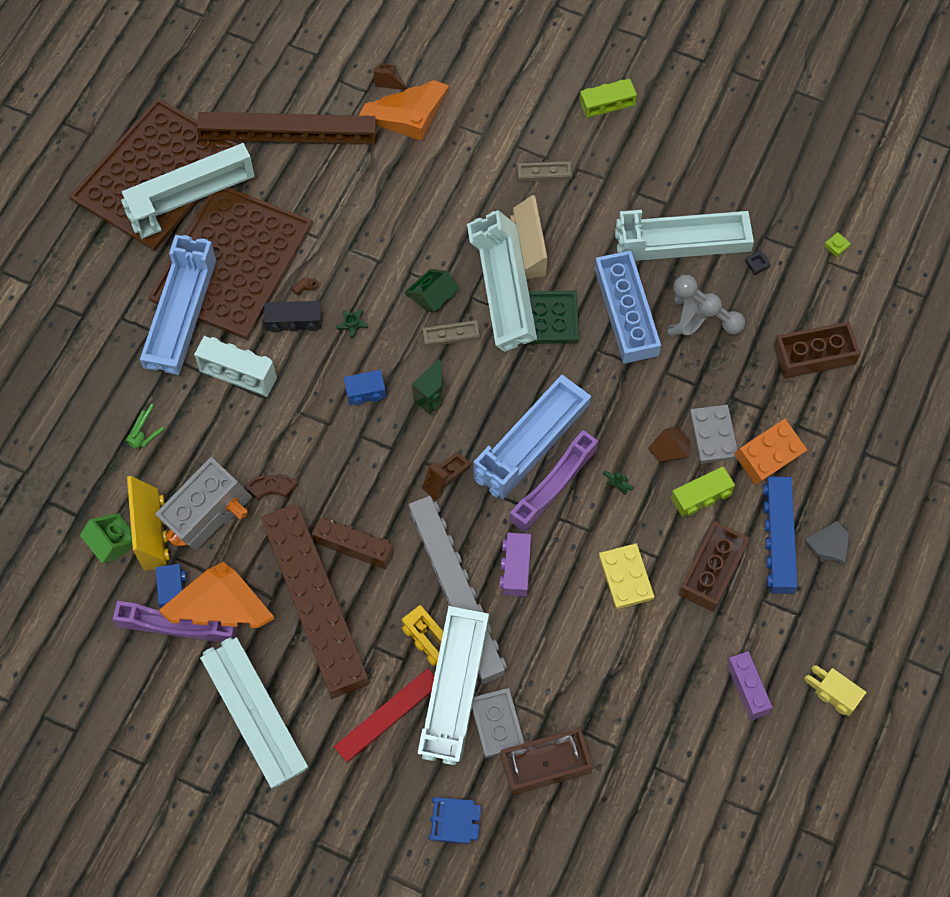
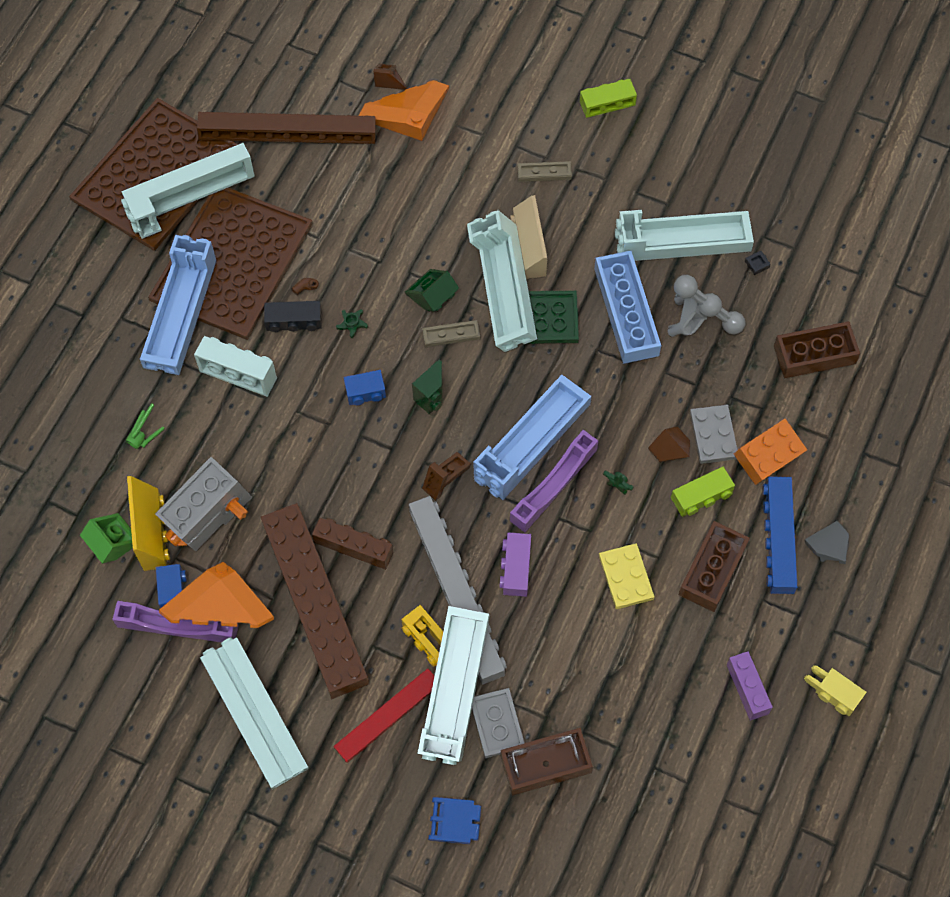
reddish brown tile [244,474,299,500] -> none
lime plate [824,232,851,258] -> none

